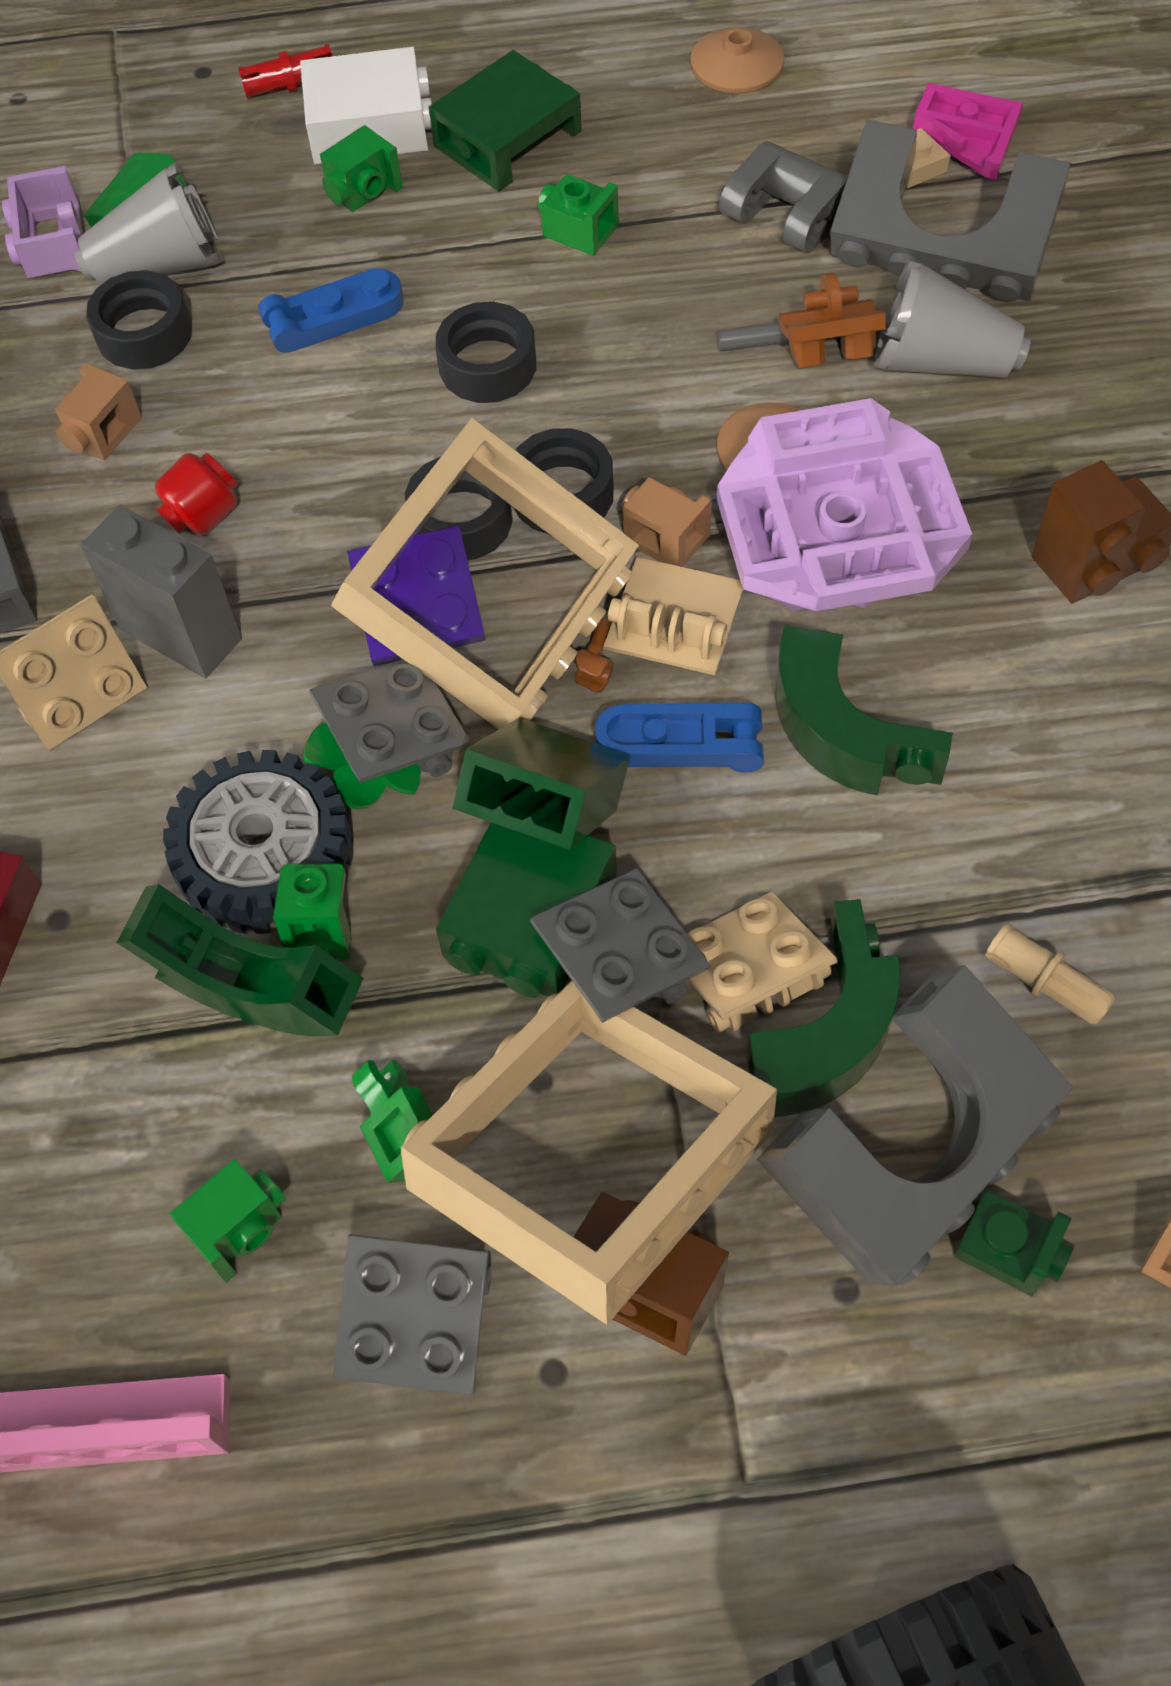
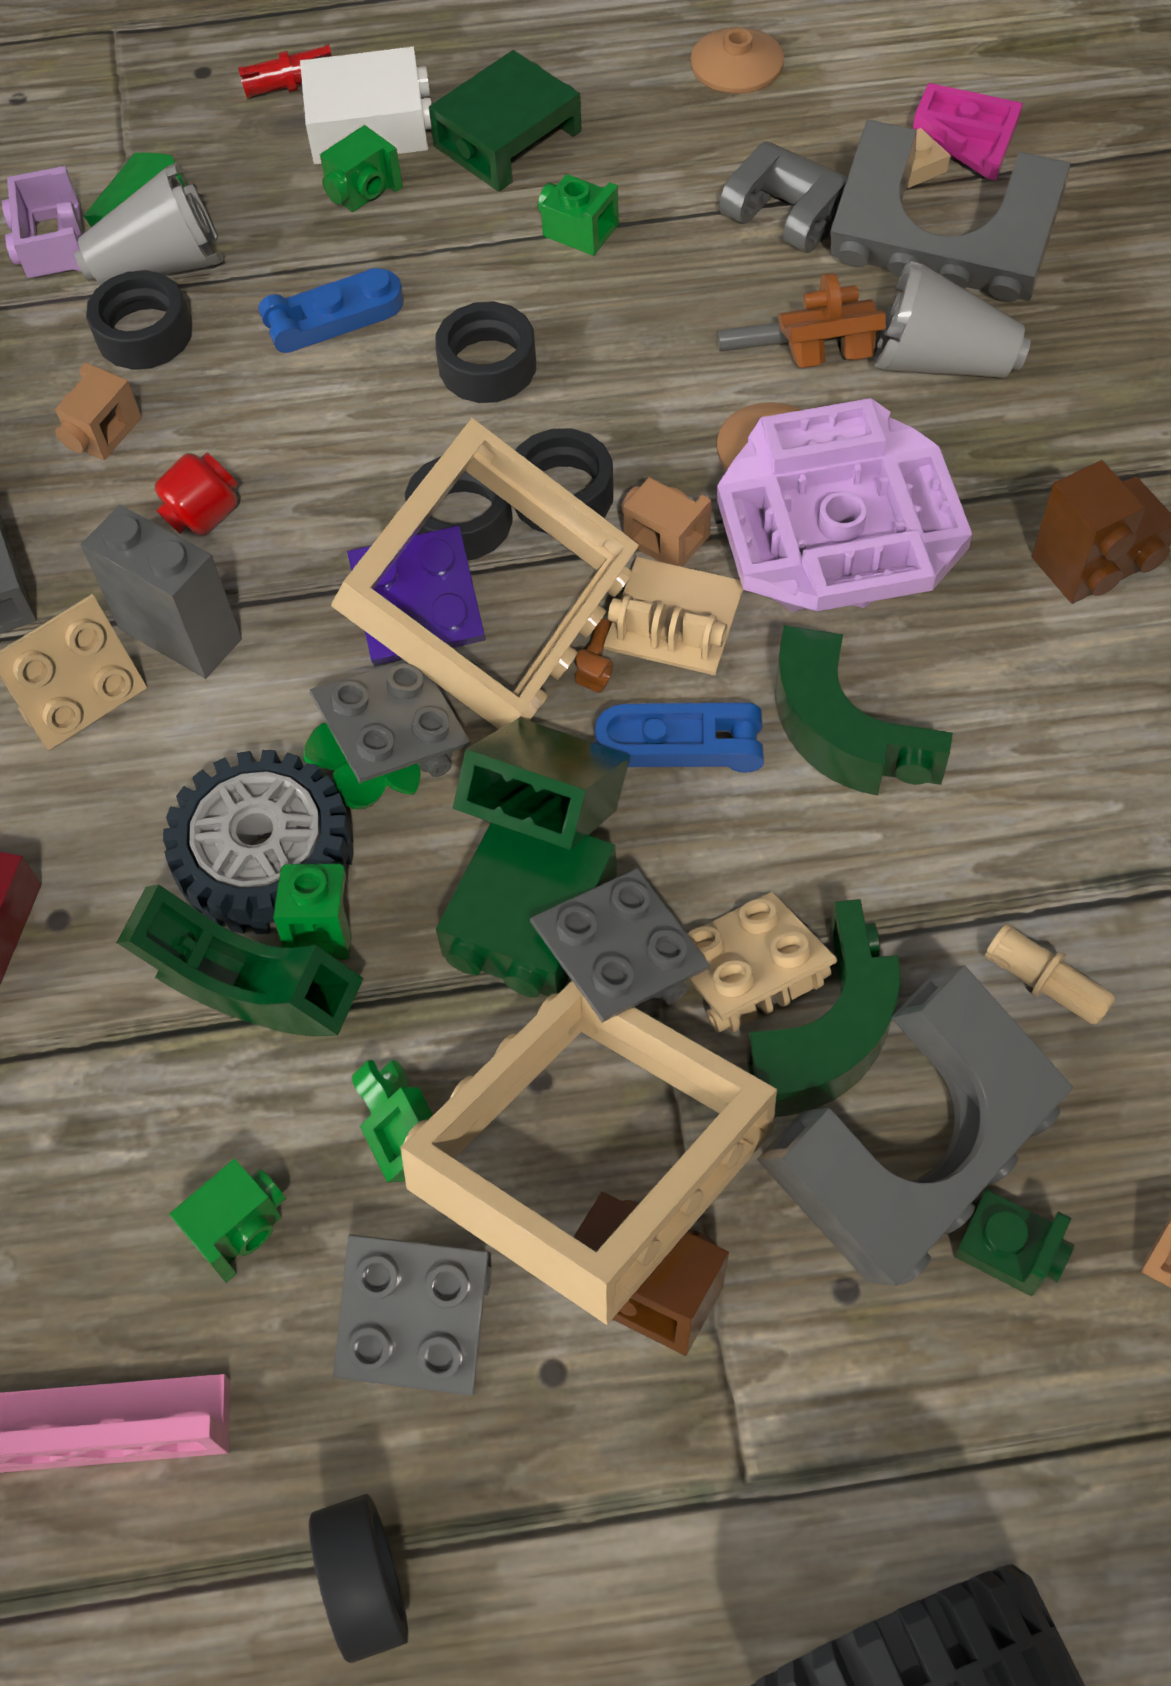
none -> black tyre [309,1494,409,1663]

